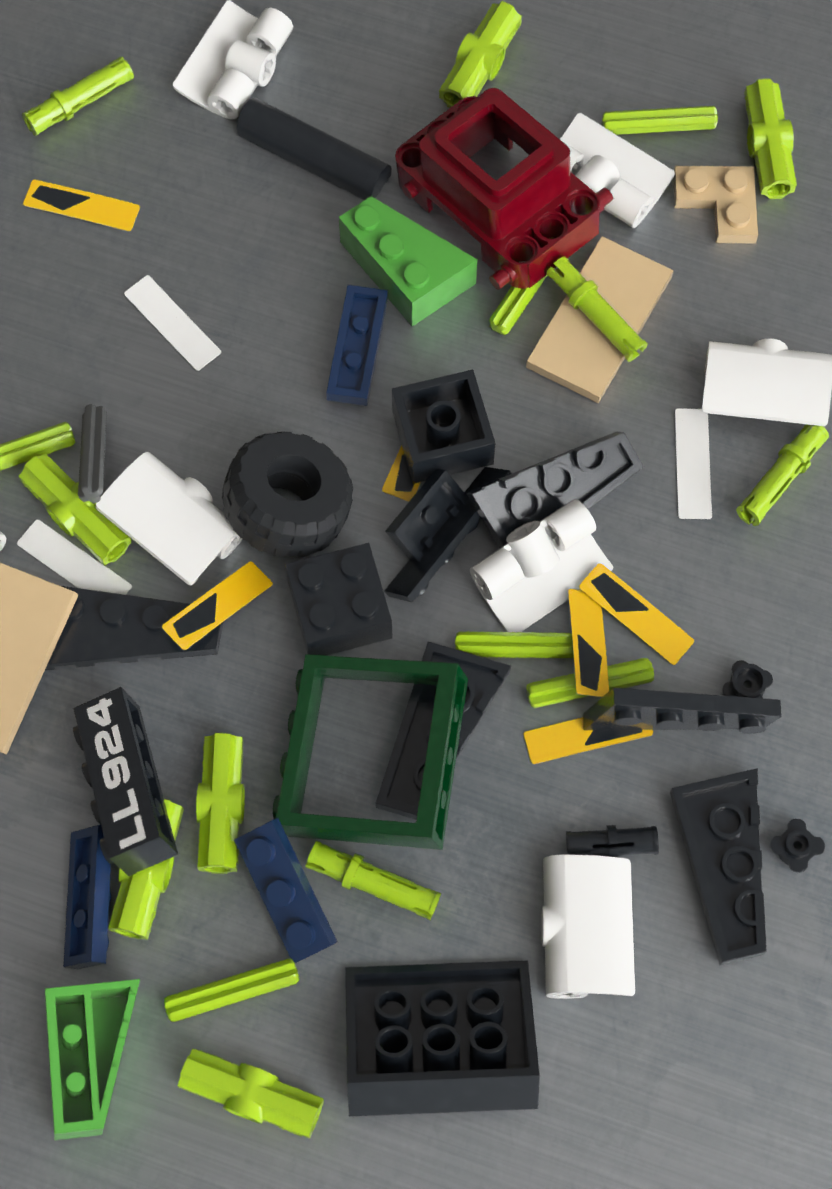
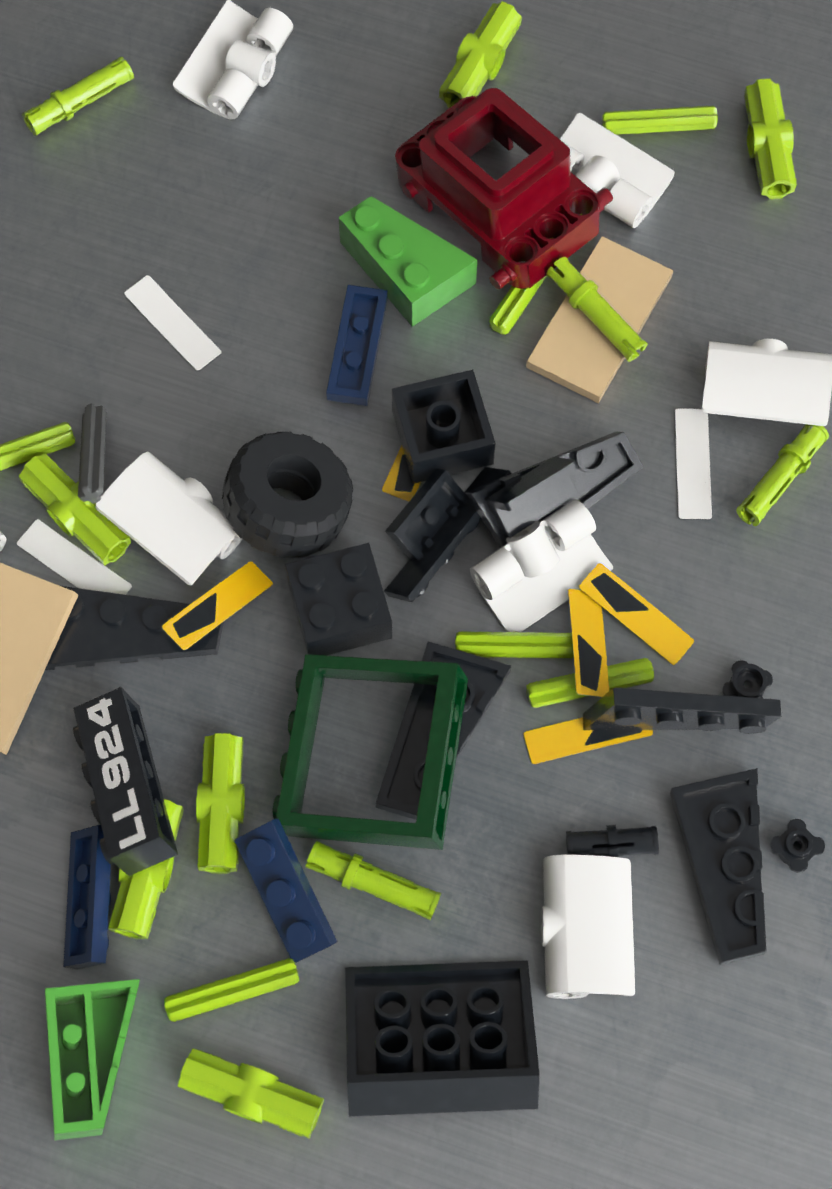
yellow sticker [23,180,140,231] -> none
black brick [237,97,392,200] -> none
tan plate [673,166,758,243] -> none
none -> panel [485,457,579,538]

